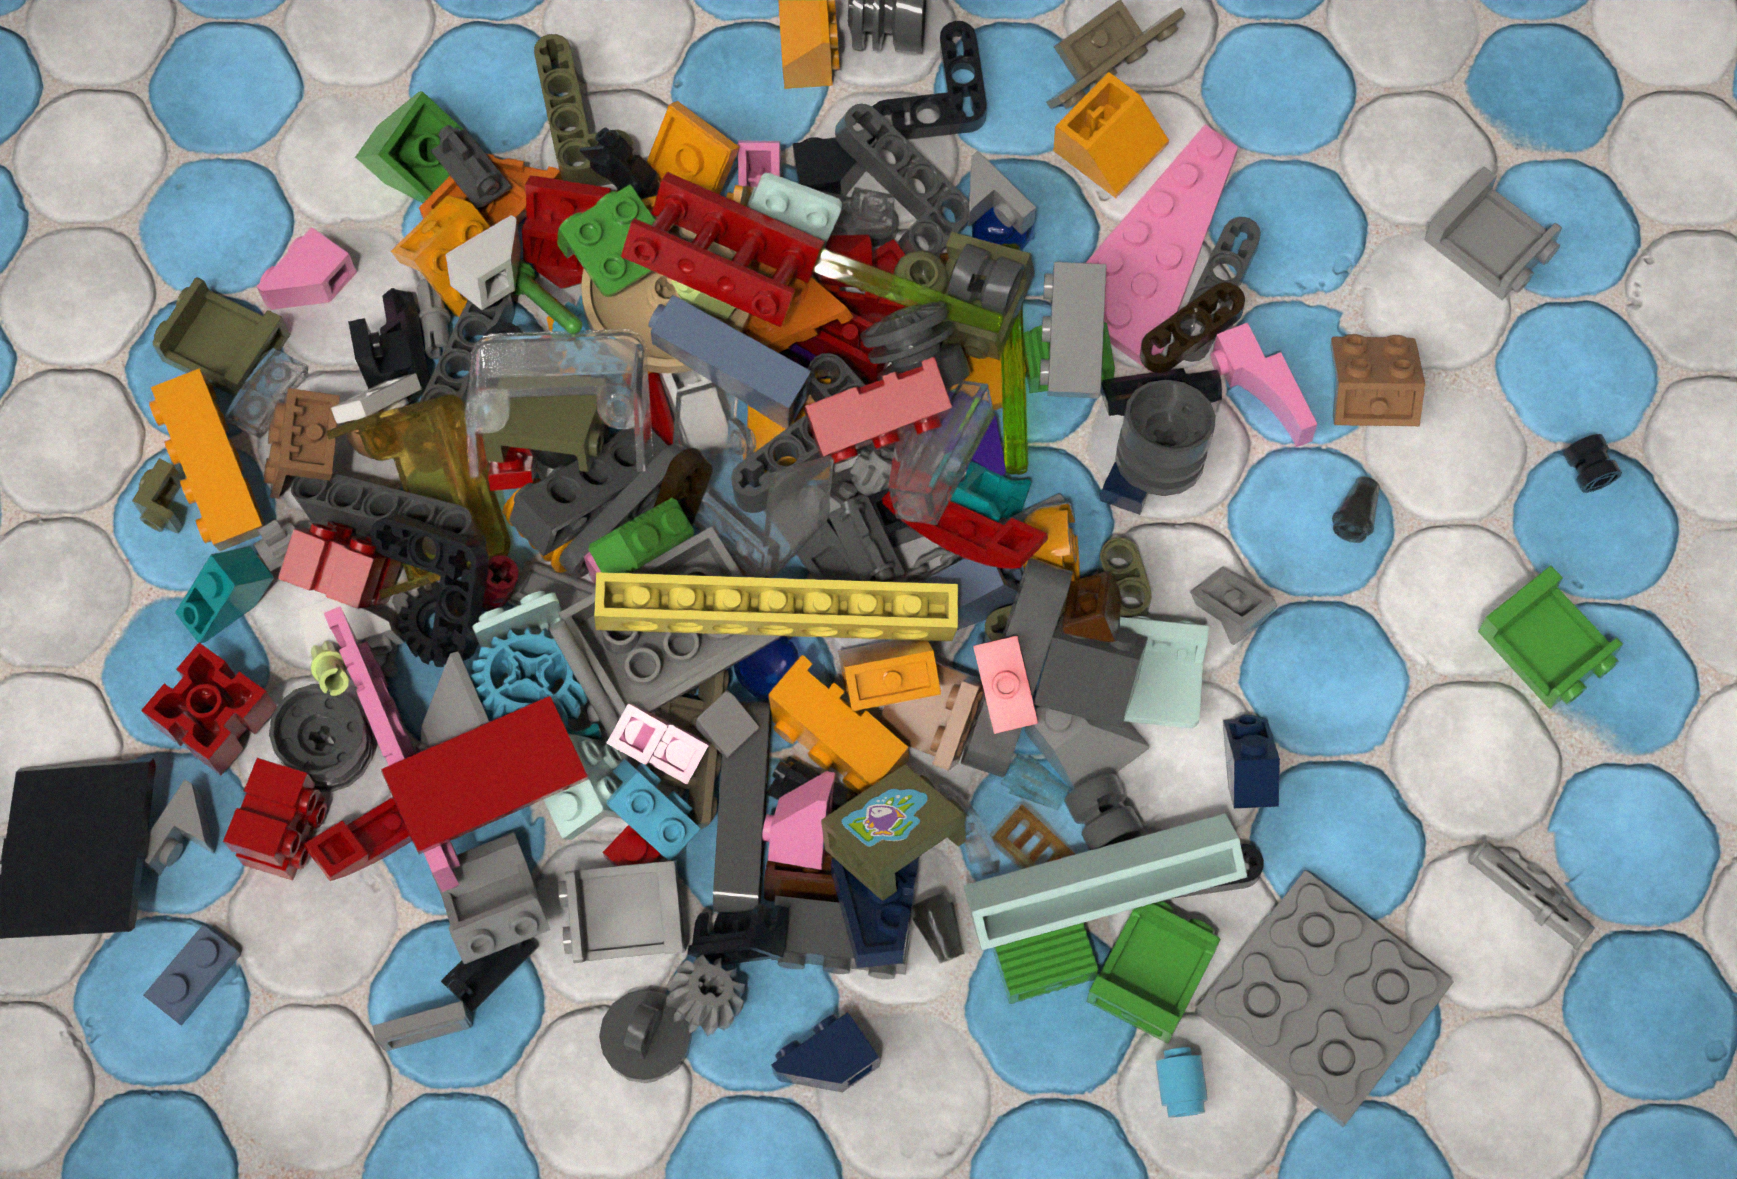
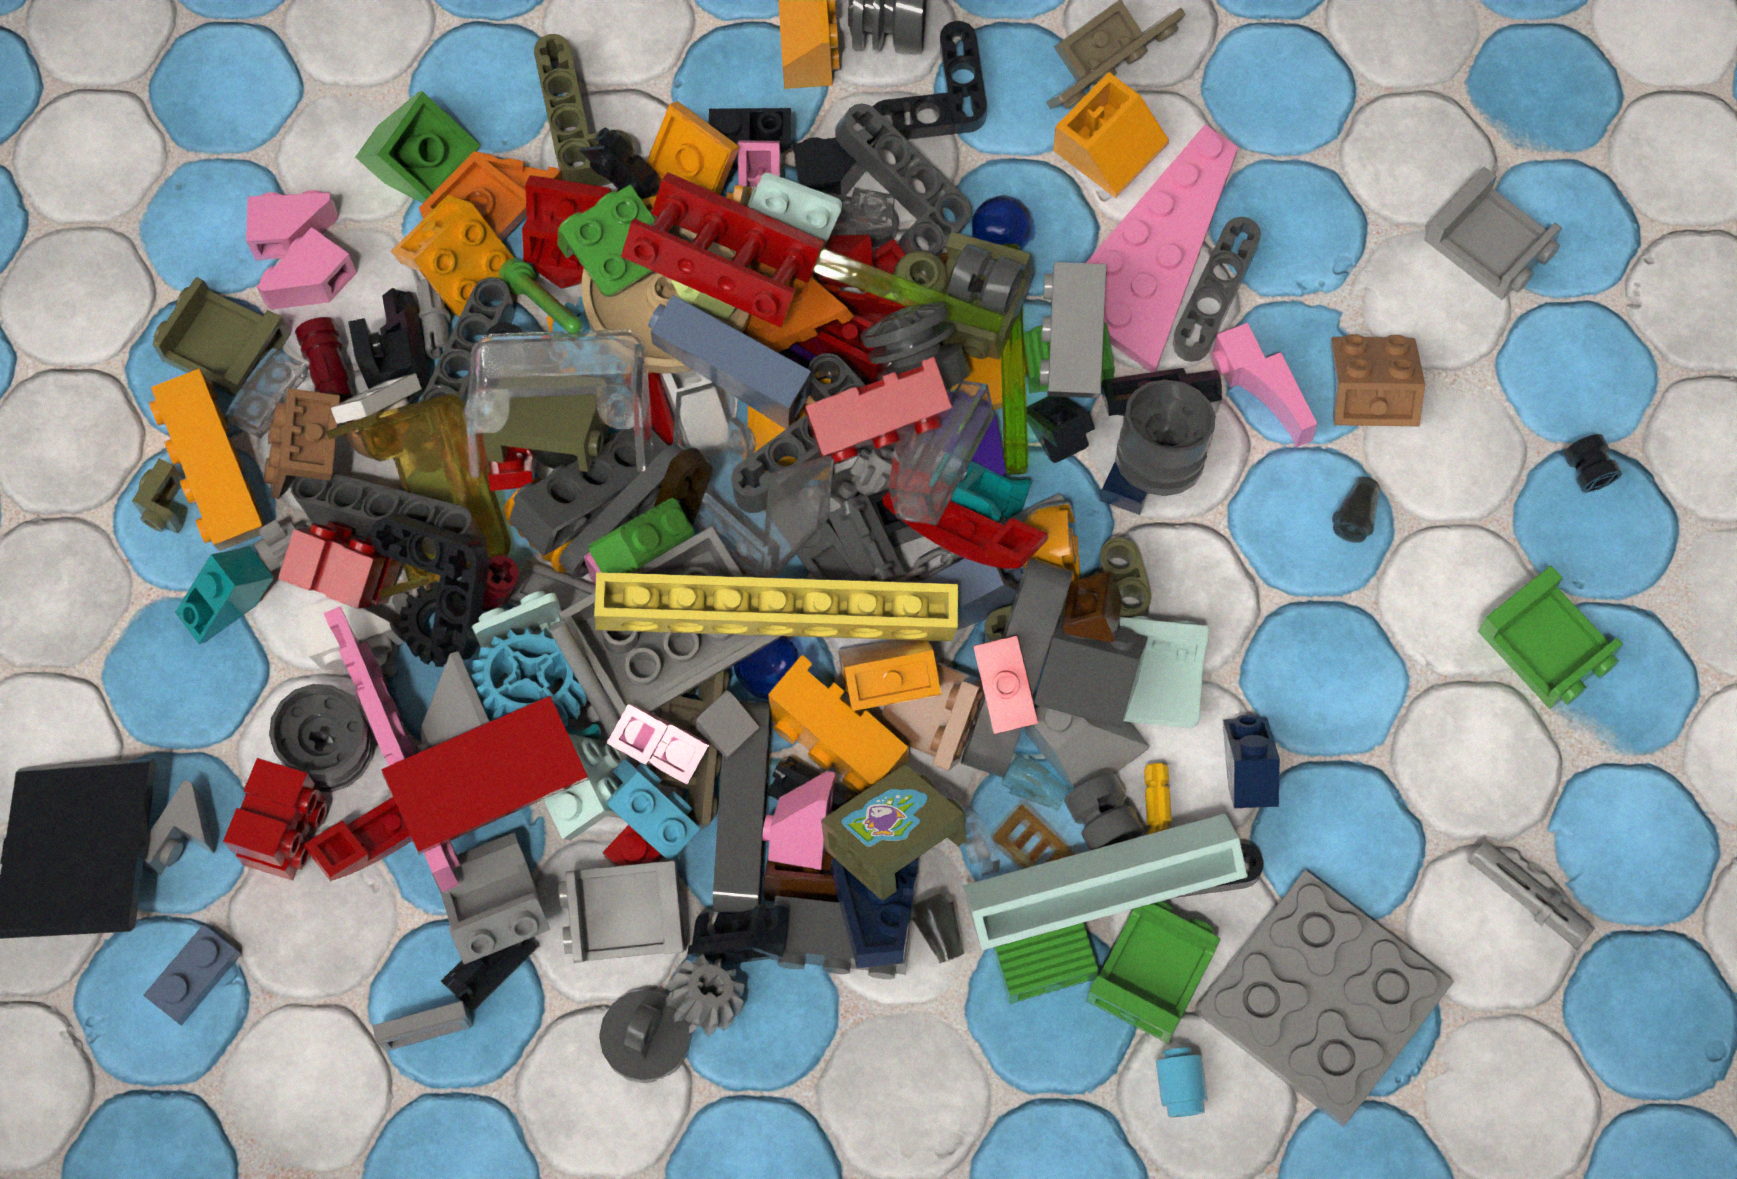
red brick [141,642,277,776] -> none
yellowish green axle [310,641,349,696] -> none
dark grey hinge [431,125,512,210] -> none
white slope [446,215,521,310] -> none
dark blue slope [771,1012,880,1093] -> none
light grey slope [968,151,1036,235] -> none
dark brown beam [1140,282,1245,373] -> none
light grey slope [1190,567,1277,645] -> none
none -> bright pink slope [246,190,338,260]
none -> dark red axle [295,317,353,403]
none -> black slope [708,108,791,169]
none -> black slope [1021,396,1095,463]
none -> yellow axle [1144,763,1172,835]

